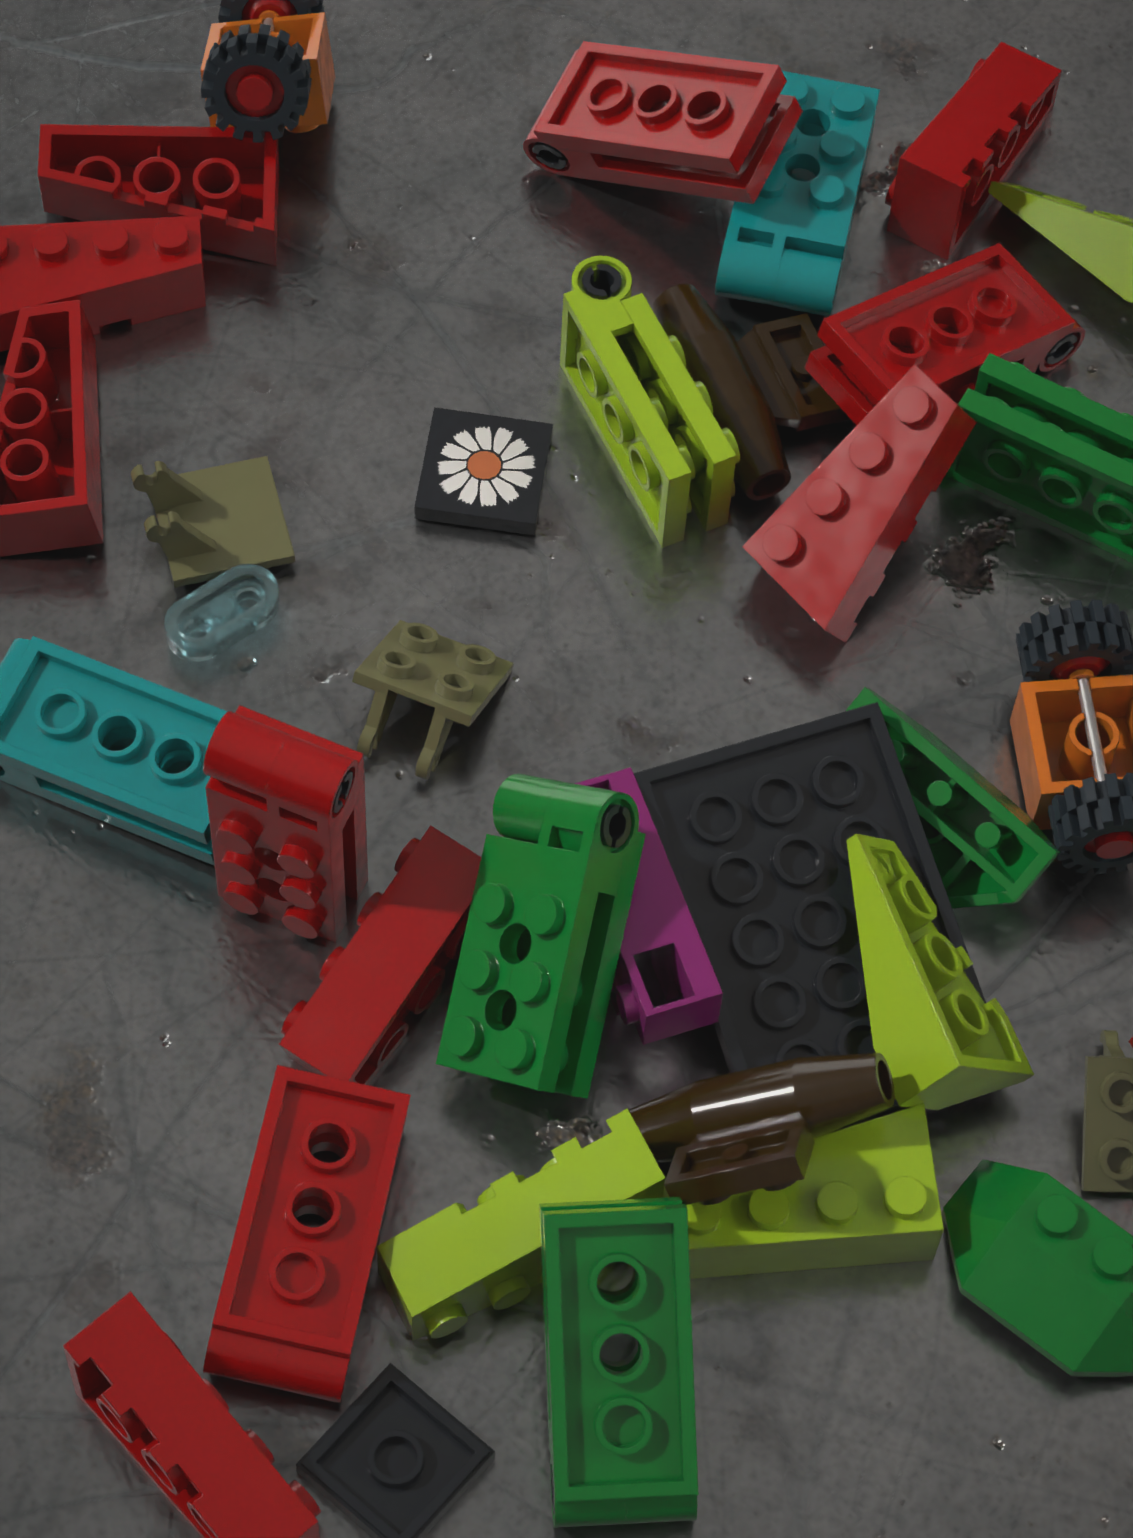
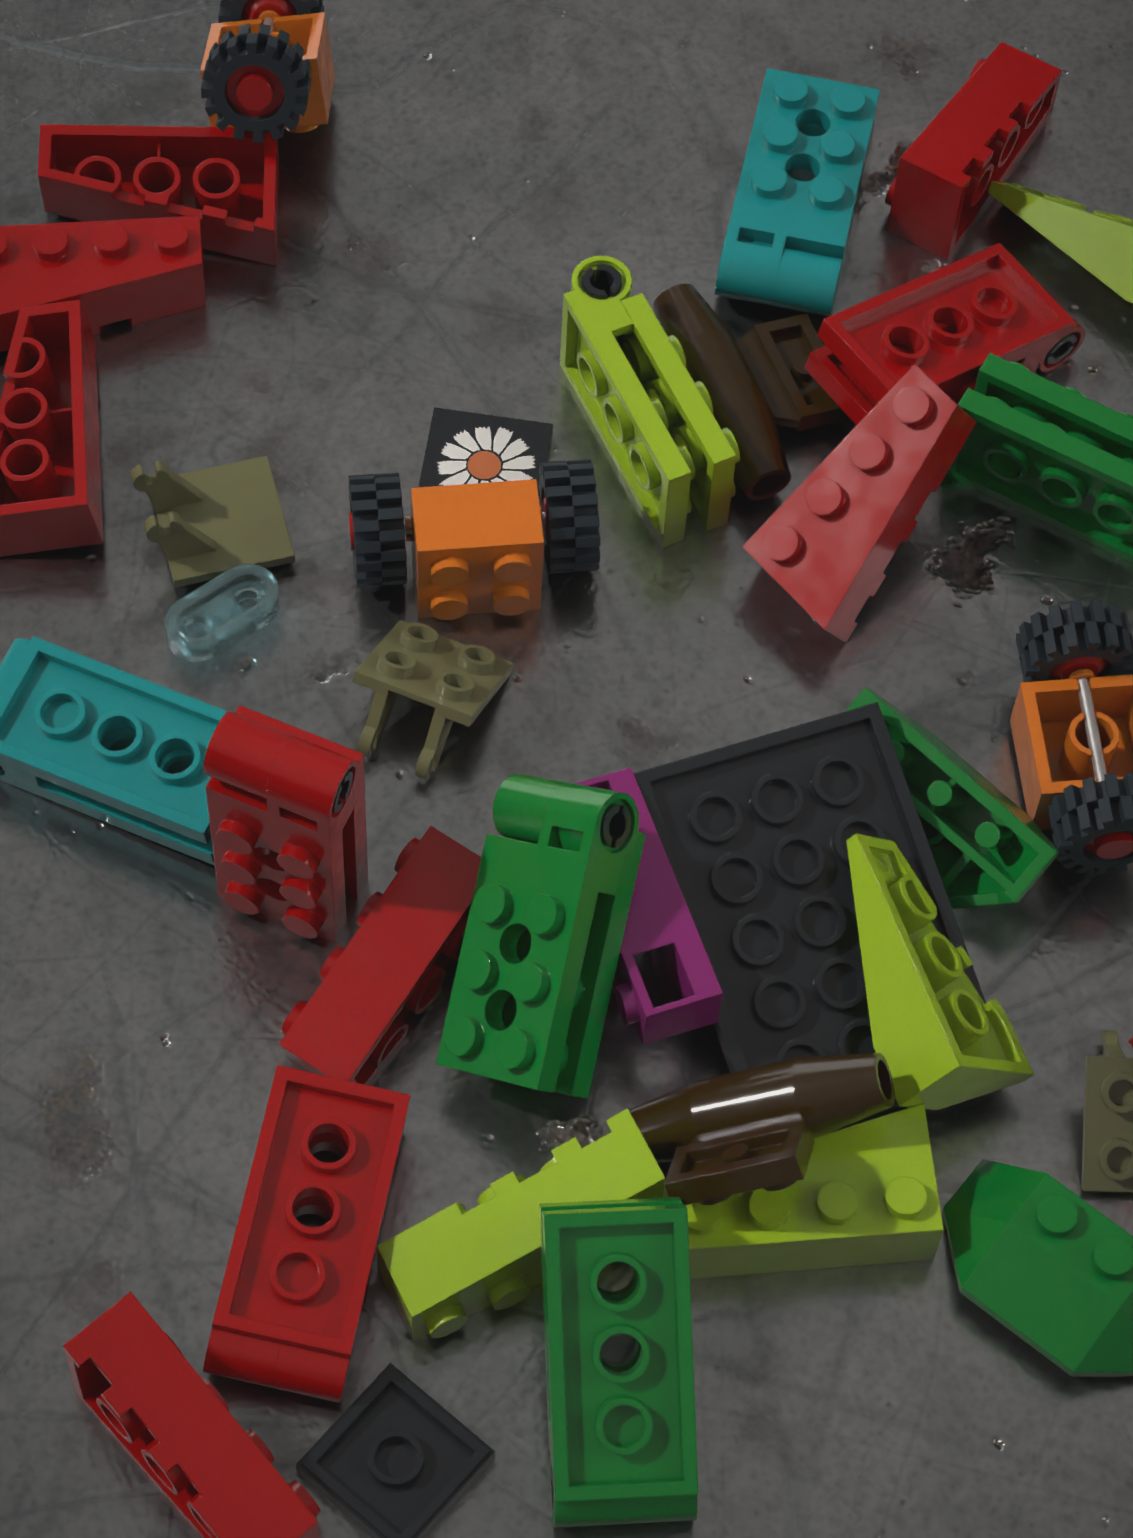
red hinge [523,41,803,204] -> none
none -> brick [348,459,601,620]

